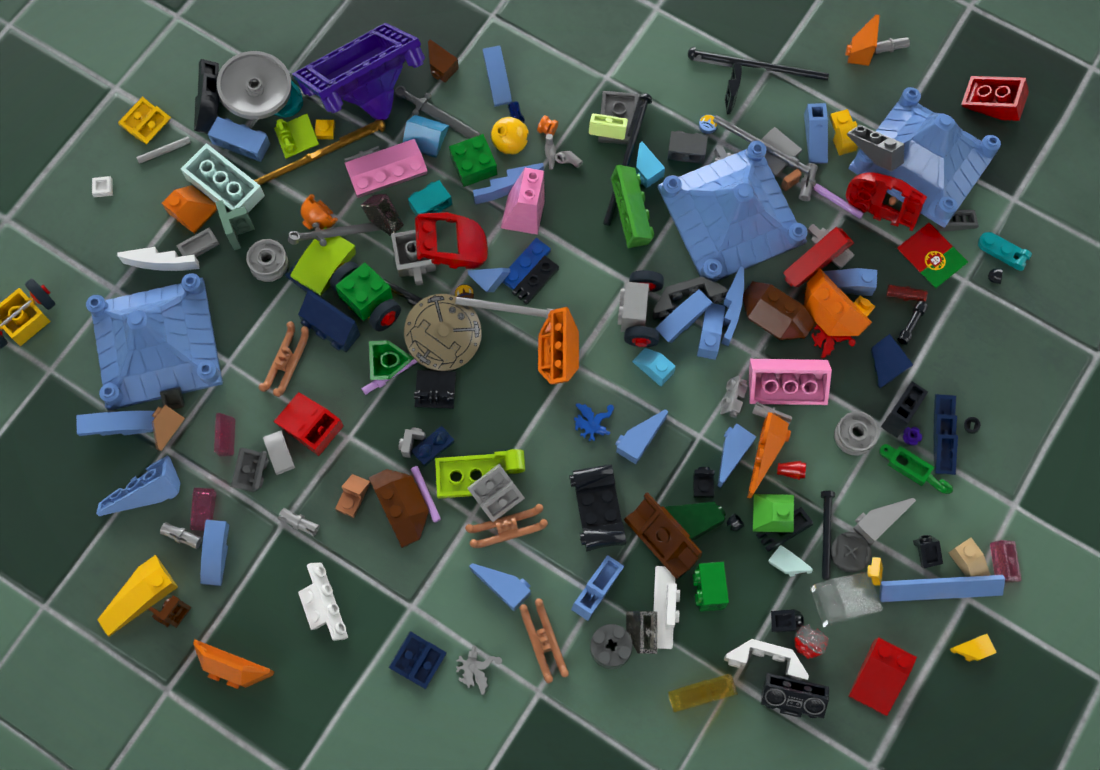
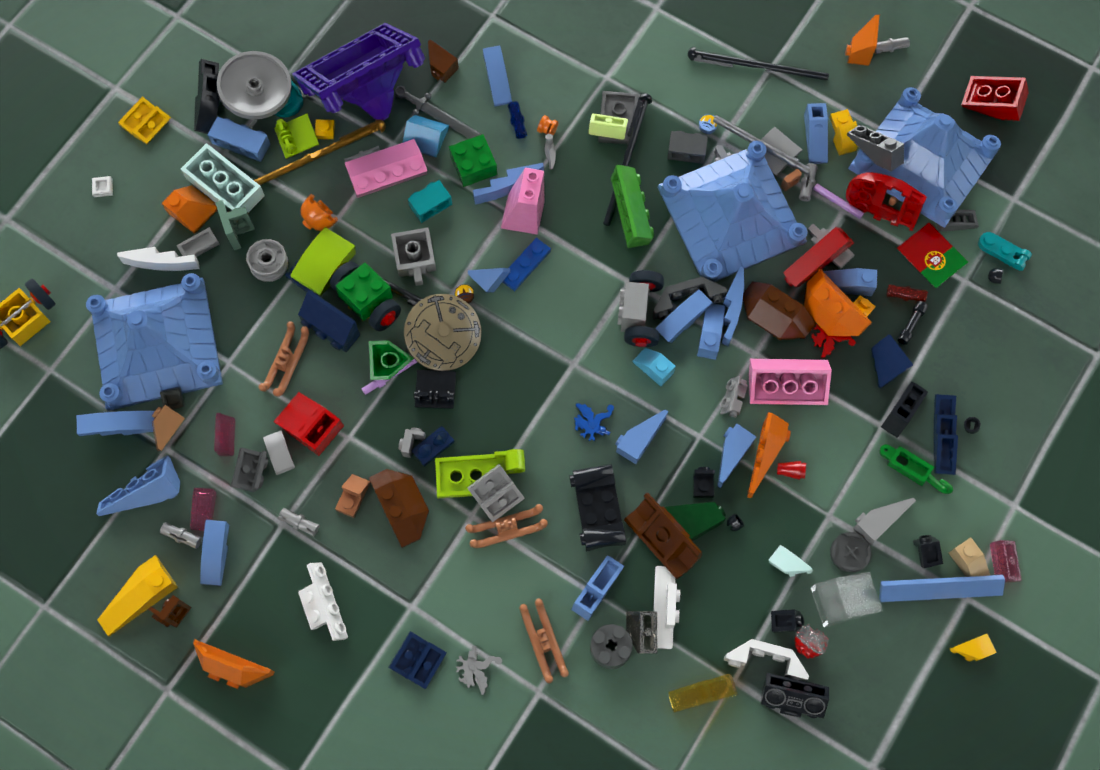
light grey bar [136,136,191,164] -> none
dark grey sword [288,221,389,247] -> none
clear smoke slope [361,194,404,236] -> none
lavender bar [411,466,441,523] -> none
red slope [415,212,488,269] -> none
light grey bar [455,297,555,320] -> none
medium blue slope [470,563,531,611] -> none
yellow cylinder [491,117,529,155] -> none
black hinge [512,255,559,305] -> none
orange wedge [538,307,579,385] -> none
light grey arm [555,151,583,168] -> none
medium azure slope [636,142,665,188] -> none
green brick [692,562,729,612] -> none
black slope [725,63,742,115] -> none
light grey axle [752,402,792,425] -> none
bright green slope [753,494,794,532] -> none
black hinge [756,507,813,552] -> none
black bar [821,491,835,580] -> none
light grey wheel [834,411,879,456] -> none
red slope [848,637,917,716] -> none
yellow plate [868,557,883,586] -> none
dark purple plate [903,427,922,446] -> none

